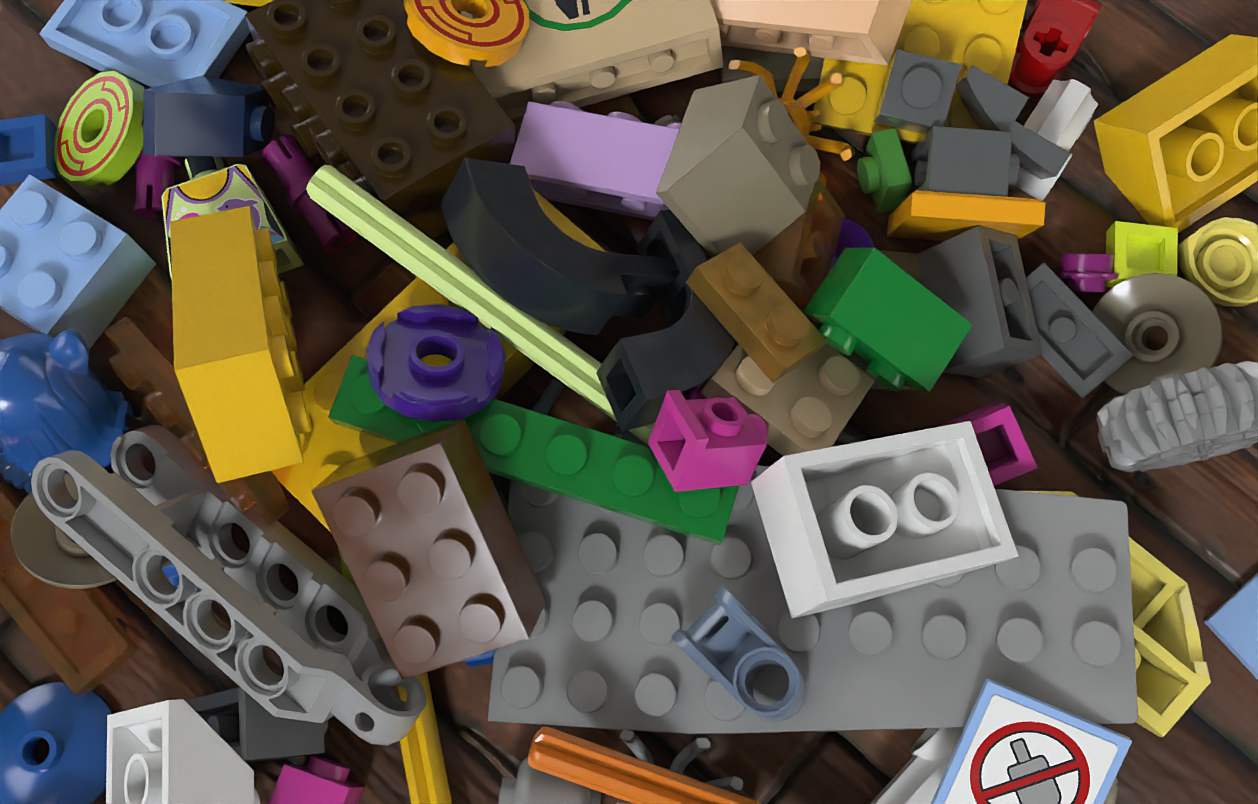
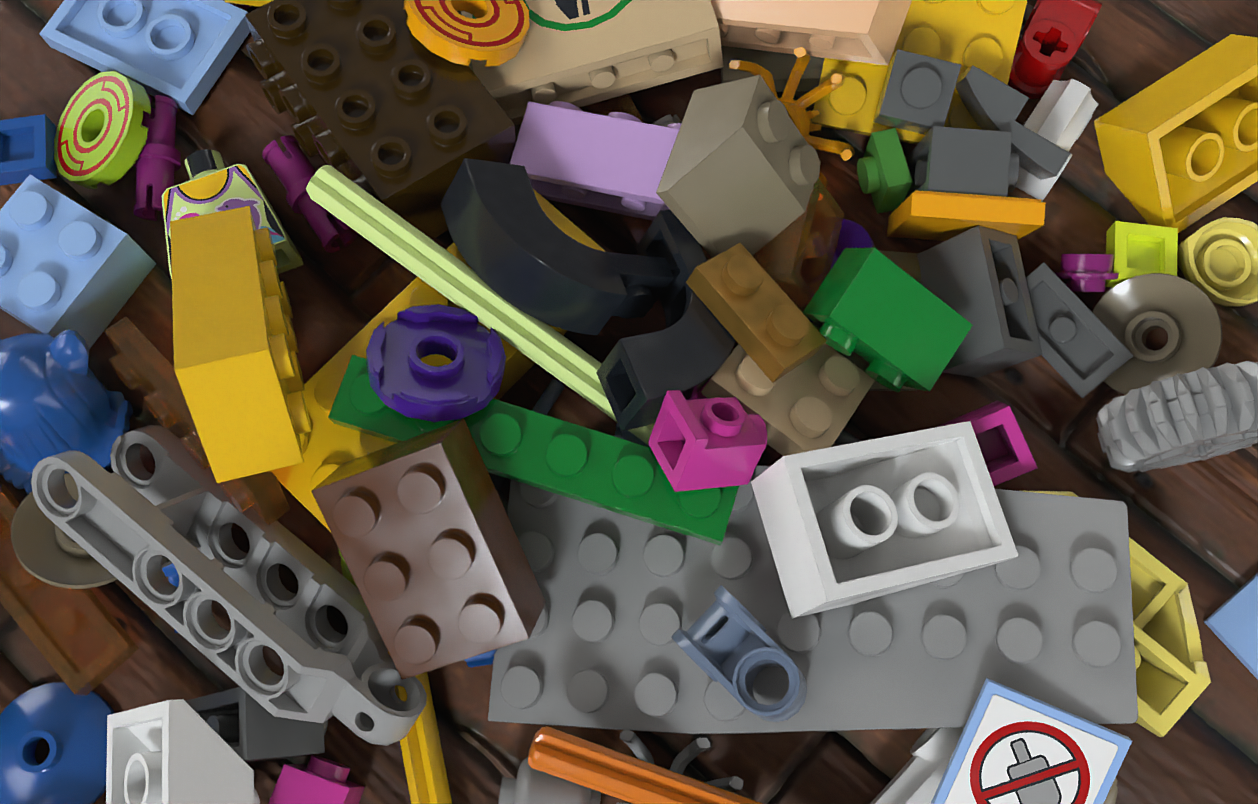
dark blue slope [143,76,275,157] -> none

